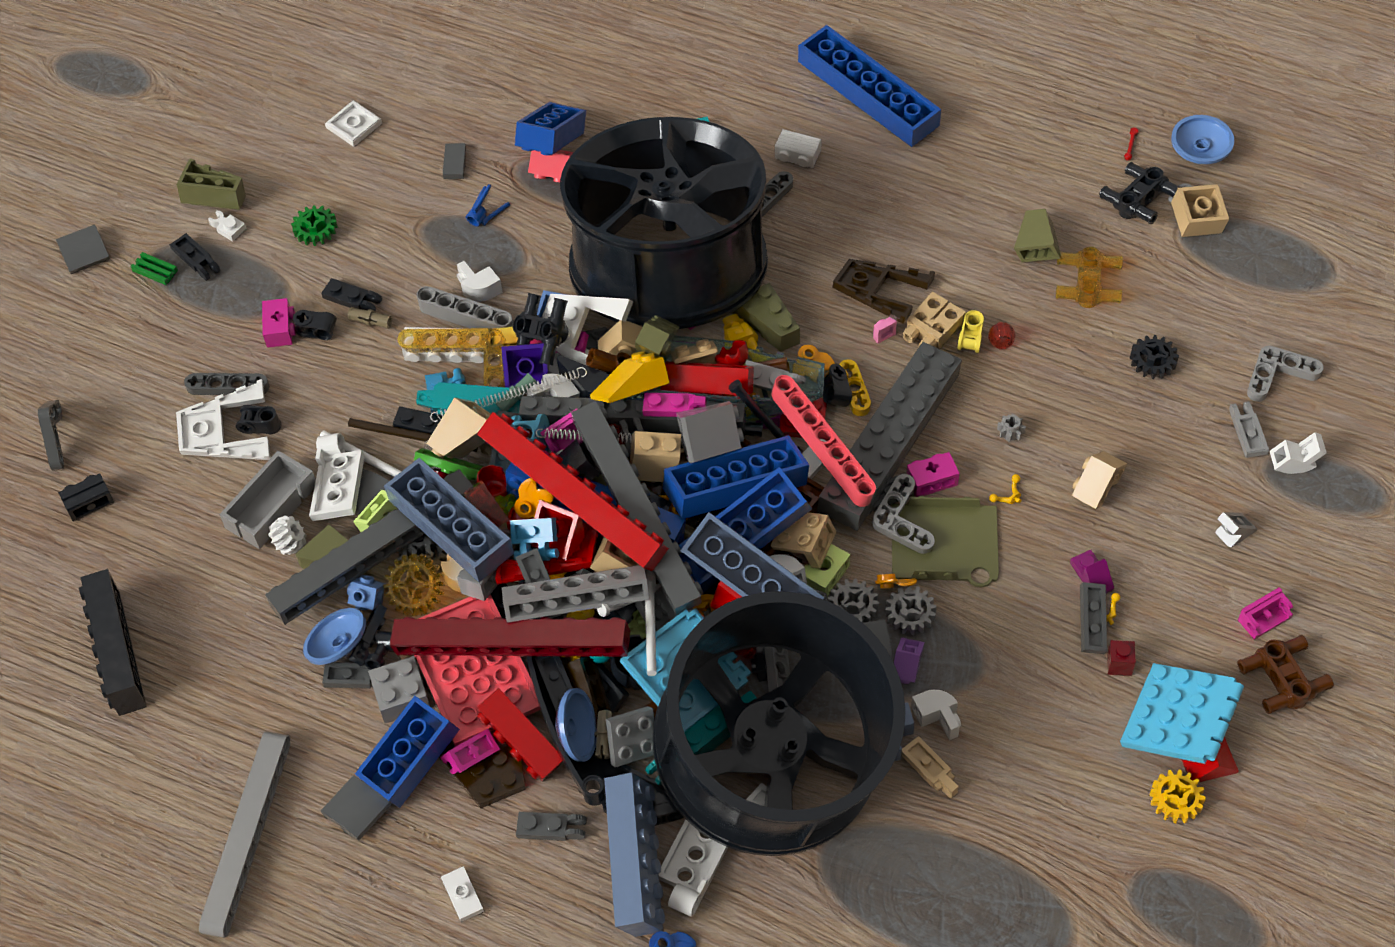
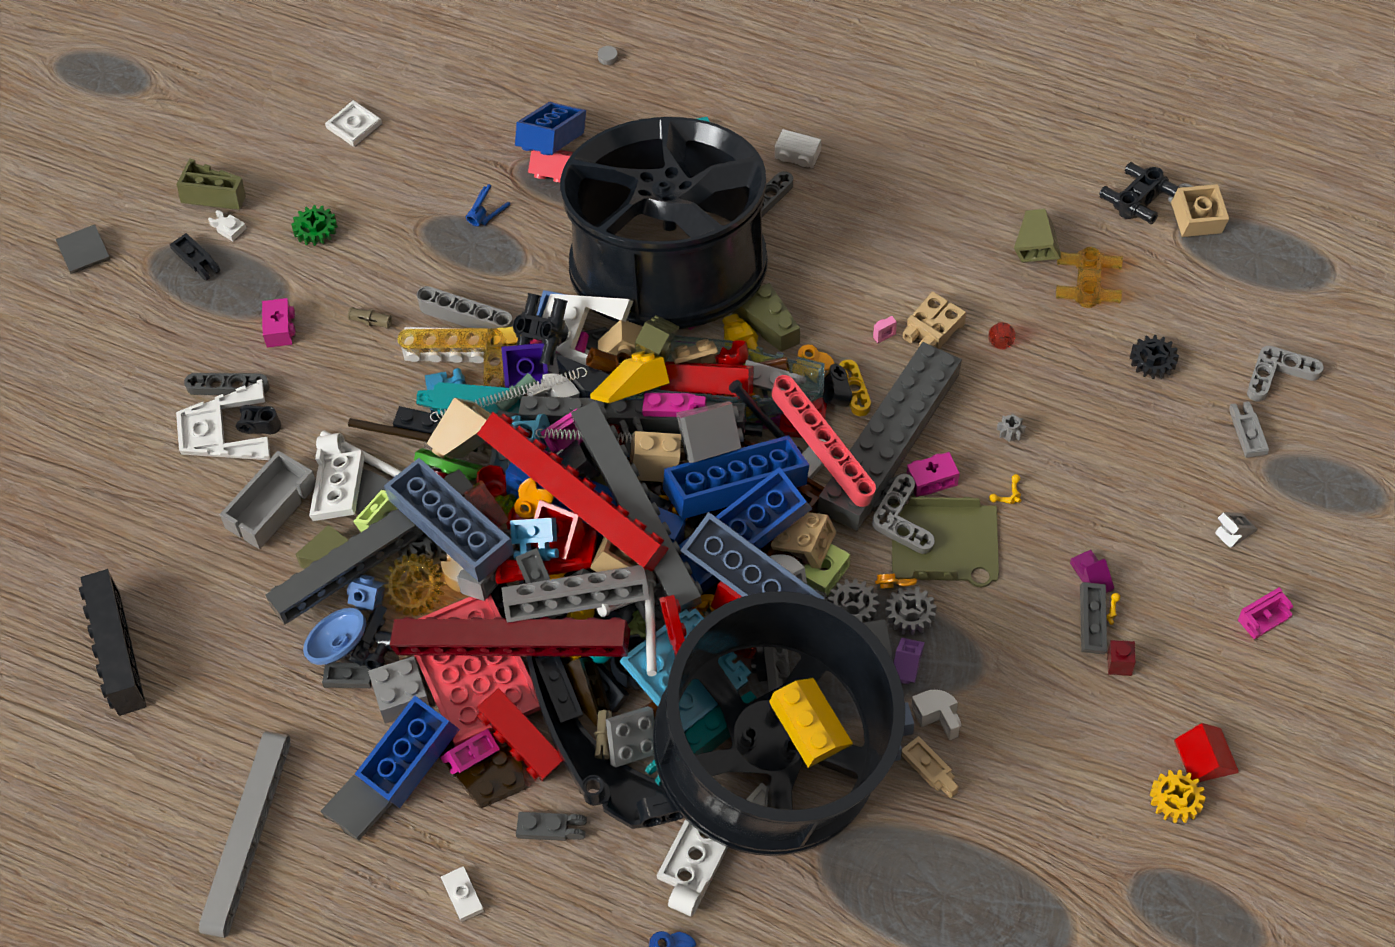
dark grey beam [38,400,64,471] -> none
black brick [58,473,114,521] -> none
green tile [130,252,178,285] -> none
white gear [268,515,307,555] -> none
black piece [293,310,337,340] -> none
black hinge [321,278,382,311] -> none
dark grey tile [443,143,466,179] -> none
white brick [457,261,503,302] -> none
medium blue dish [555,688,597,762] -> none
sand blue brick [604,773,665,937] -> none
blue brick [798,25,941,147] -> none
dark brown wing [832,259,935,324] -> none
light yellow piece [957,310,984,353] -> none
brick [1072,451,1127,509] -> none
medium azure hinge [1120,663,1244,764] -> none
red hinge [1124,127,1138,161] -> none
medium blue dish [1171,115,1234,164] -> none
reddish brown piece [1237,635,1334,714] -> none
white brick [1270,432,1327,474] -> none
none -> light grey tile [598,46,618,65]
none -> red hinge [659,595,687,656]
none -> yellow slope [769,678,853,768]

